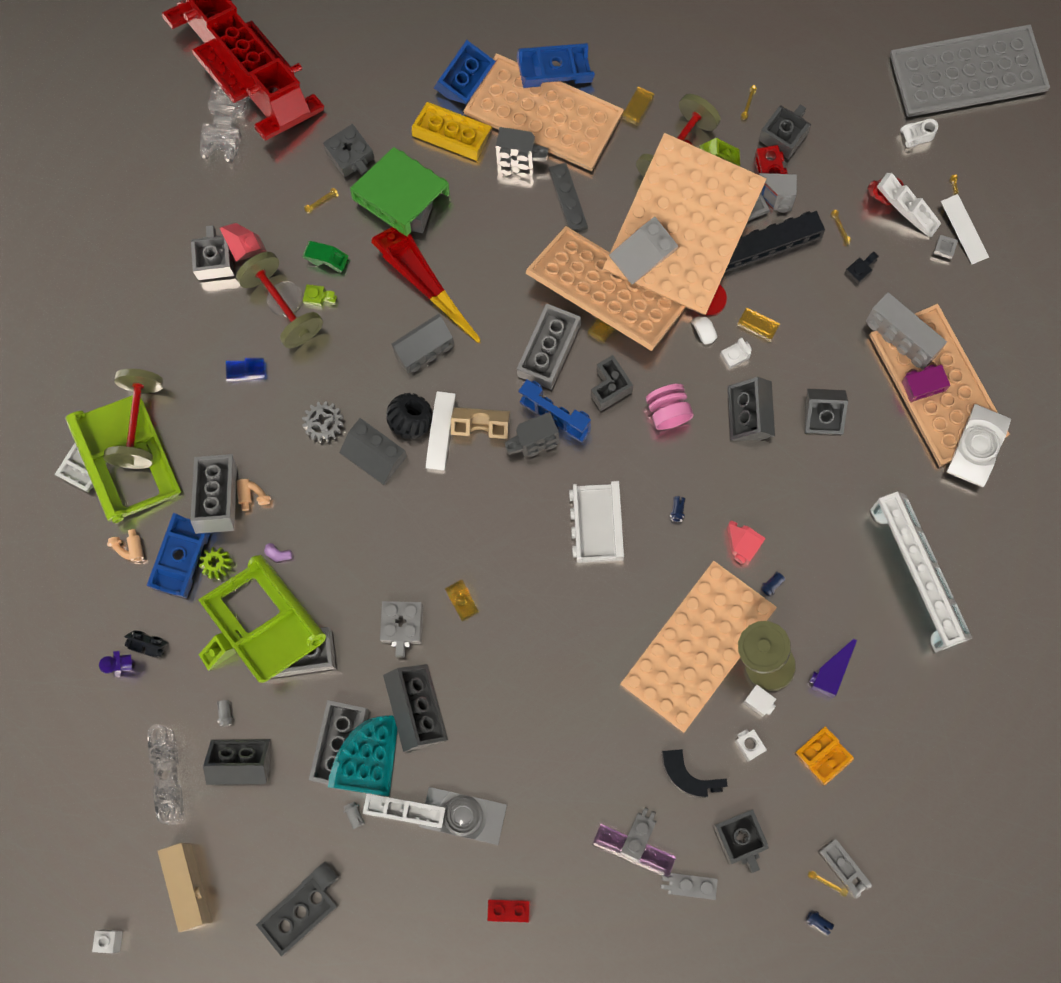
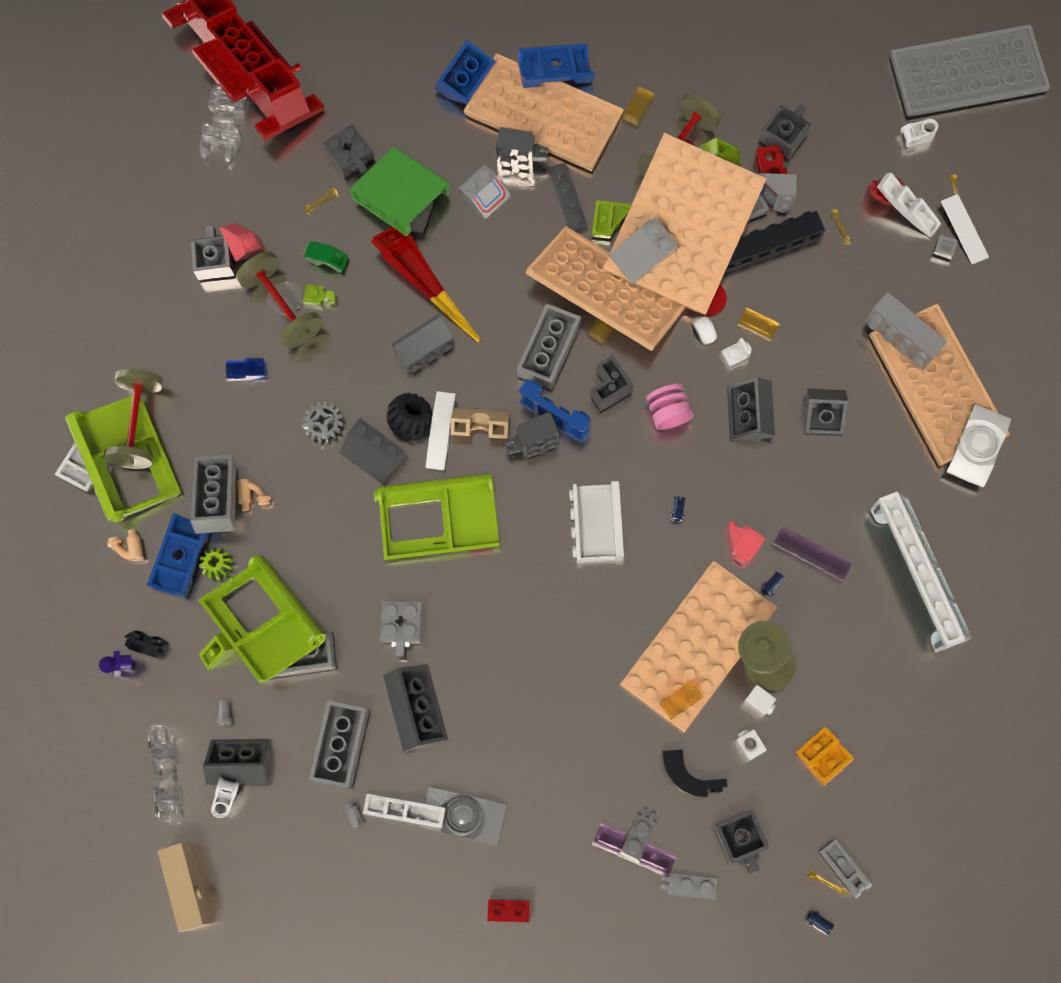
white brick [92,930,123,953] -> none
dark grey hinge [256,861,339,957] -> none
lavender arm [264,543,292,562] -> none
teal plate [328,715,397,796] -> none
yellow slope [412,102,492,161] -> none
clear yellow slope [445,580,479,621] -> none
clear yellow hinge [741,86,757,120] -> none
dark purple slope [809,639,857,698] -> none
black plate [845,251,879,284] -> none
magenta brick [902,365,950,402] -> none
none -> white piece [211,777,240,818]
none -> lime piece [374,473,500,560]
none -> light grey slope [459,164,511,221]
none -> lime wing [592,200,631,239]
none -> clear yellow tile [659,681,704,720]
none -> clear purple plate [773,526,853,581]

